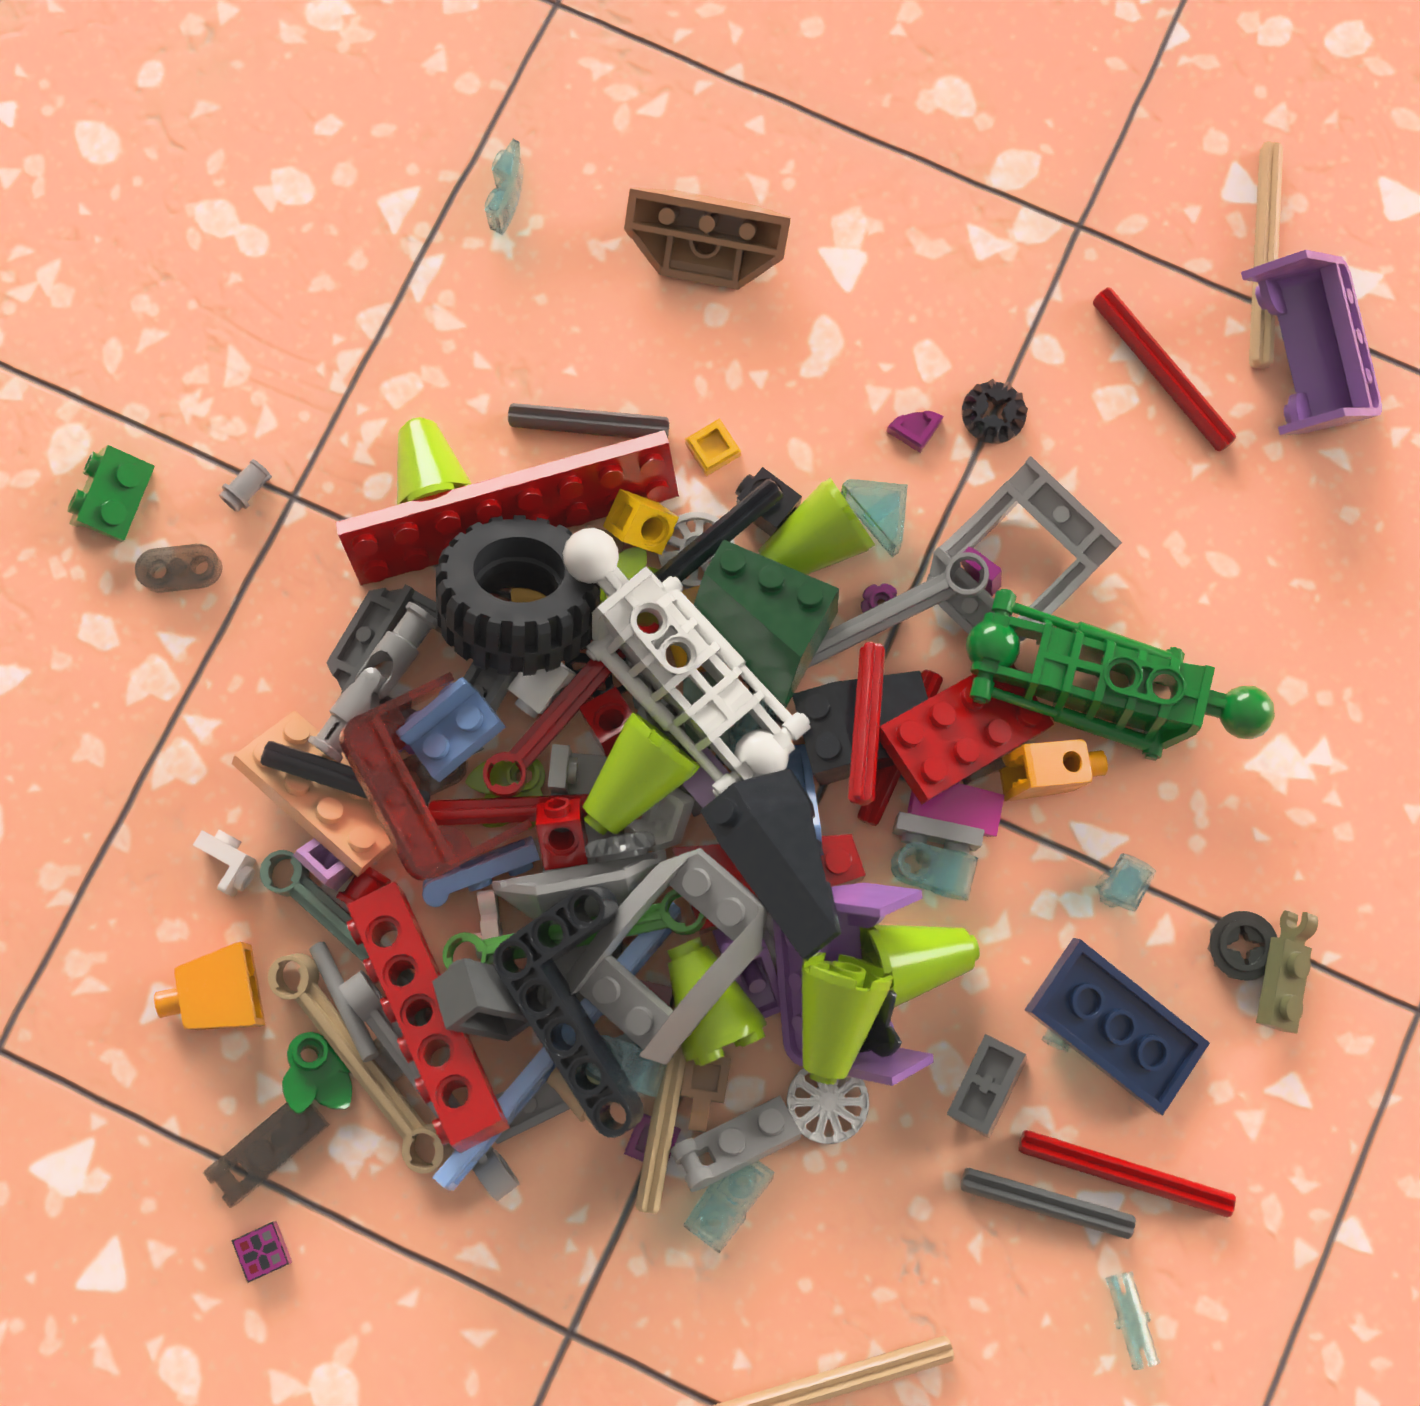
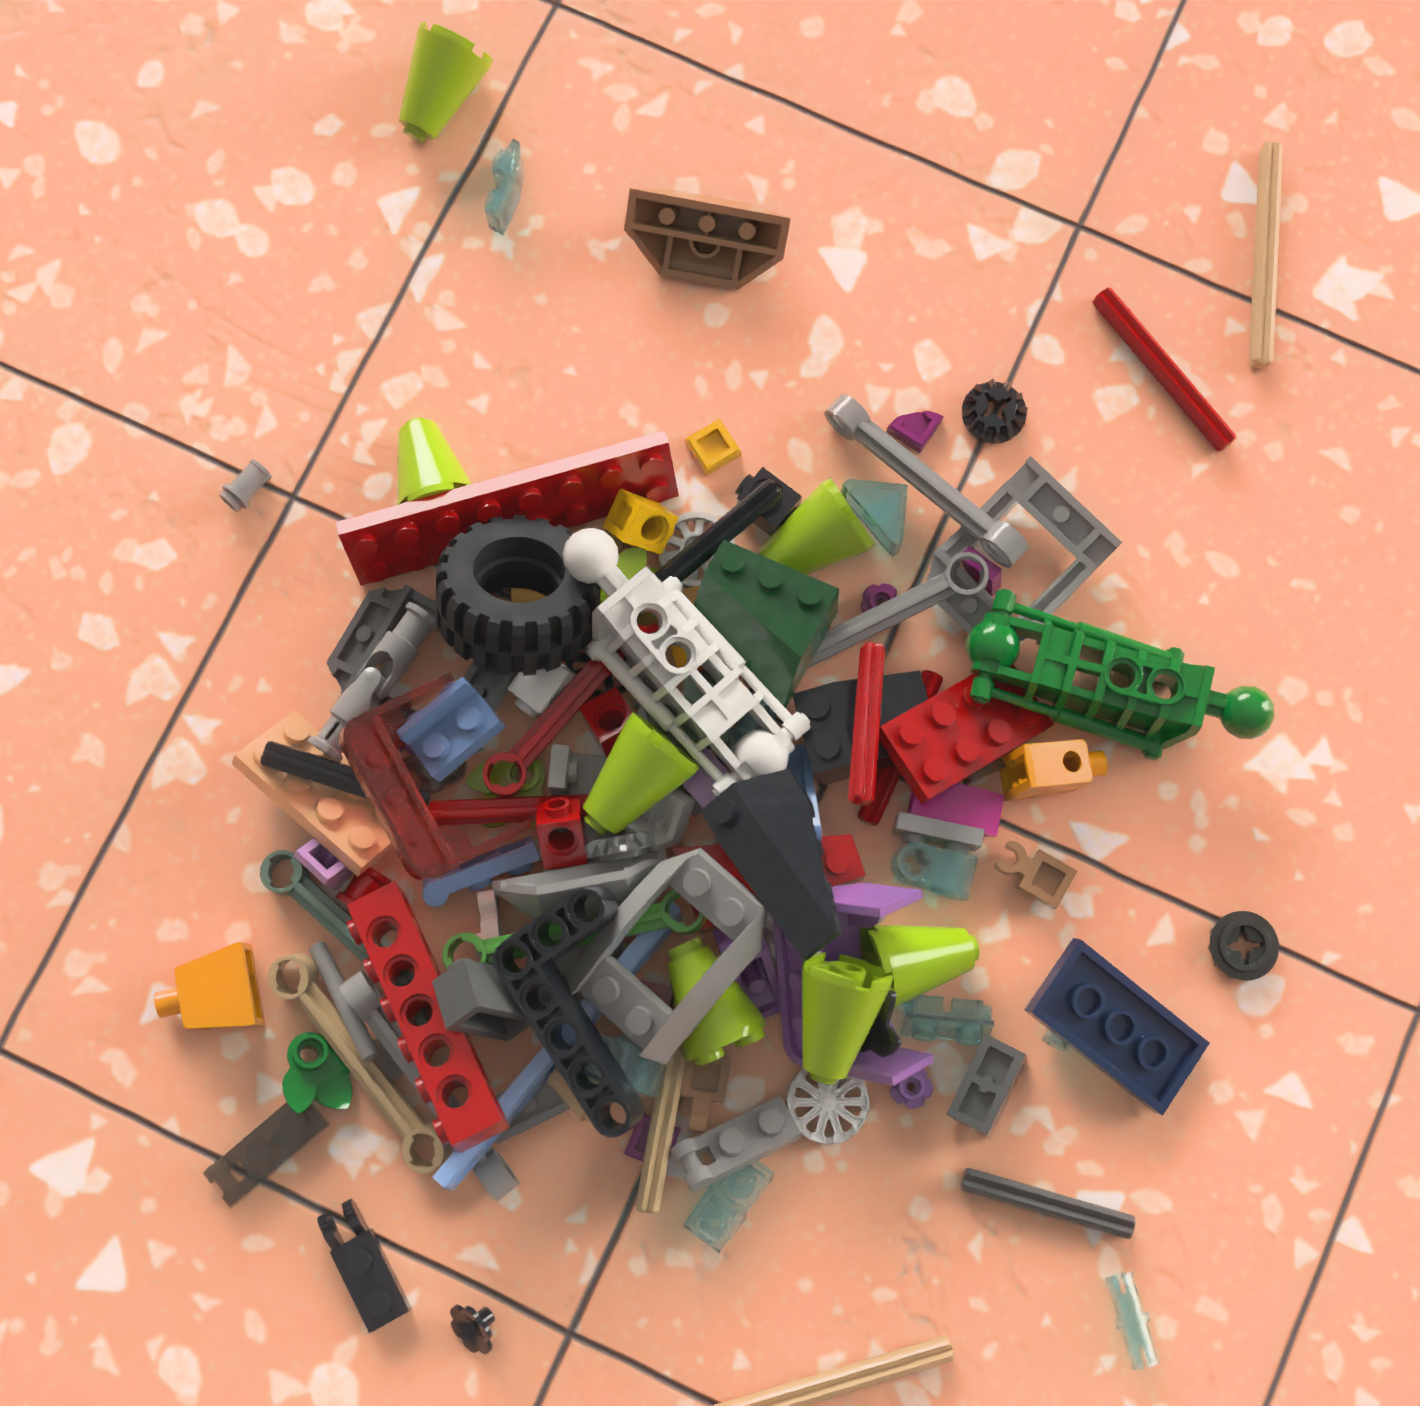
green bracket [67,445,155,542] -> none
clear smoke plate [135,544,222,593] -> none
white bracket [193,830,256,897] -> none
tile [232,1221,293,1283] -> none
dark grey axle [508,403,670,438] -> none
red axle [1018,1130,1236,1218] -> none
clear light blue piece [1095,853,1157,912] -> none
medium lavender windscreen [1241,249,1382,435] -> none
olive plate [1256,910,1318,1034] -> none
none -> black hinge [317,1199,412,1334]
none -> lime cone [398,22,493,143]
none -> black plant [450,1304,495,1355]
none -> light grey piece [824,394,1029,568]
none -> medium lavender plate [890,1069,933,1109]
none -> clear light blue hinge [900,995,994,1046]
none -> medium nougat plate [994,841,1077,910]

